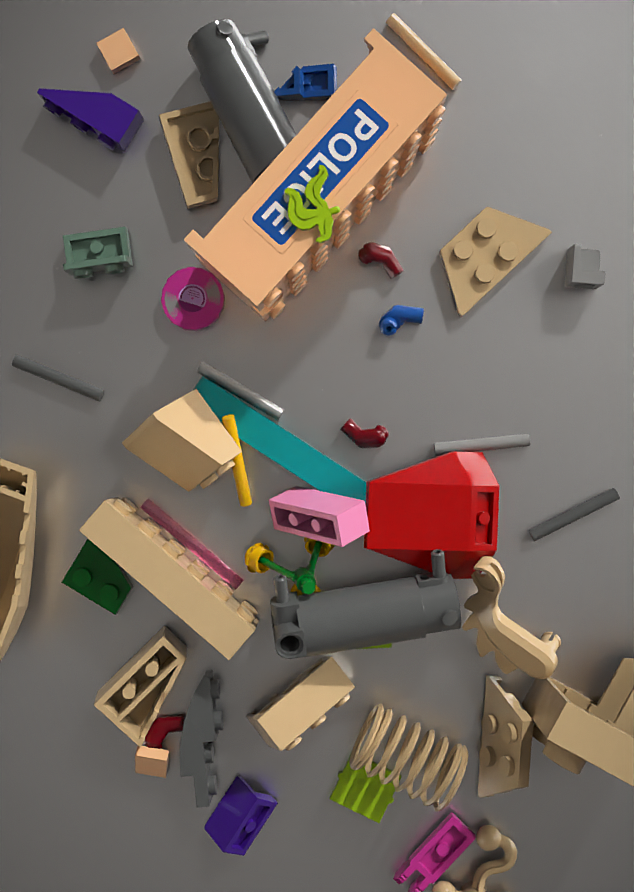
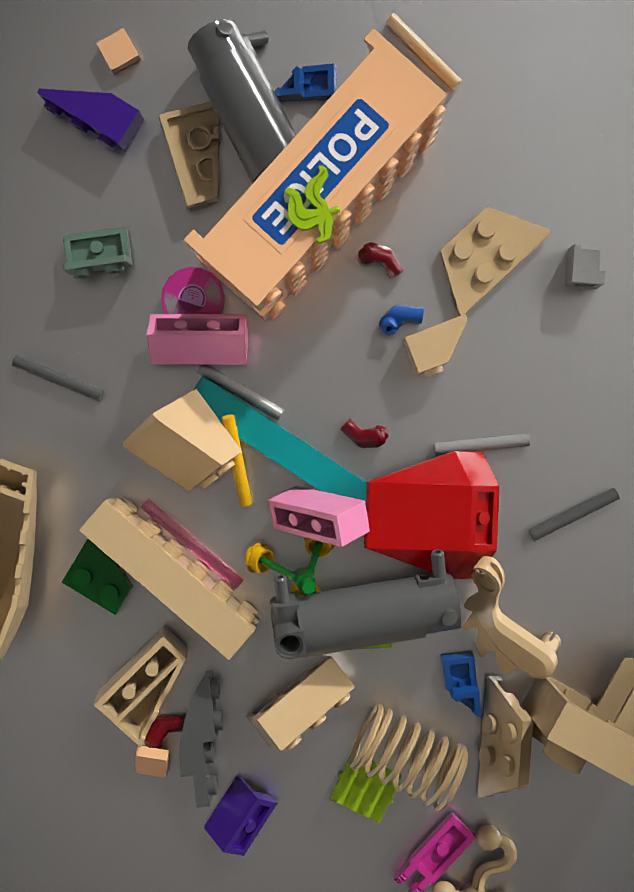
none -> bright pink brick [146,314,248,365]
none -> tan slope [403,314,468,378]
none -> blue slope [441,651,482,716]

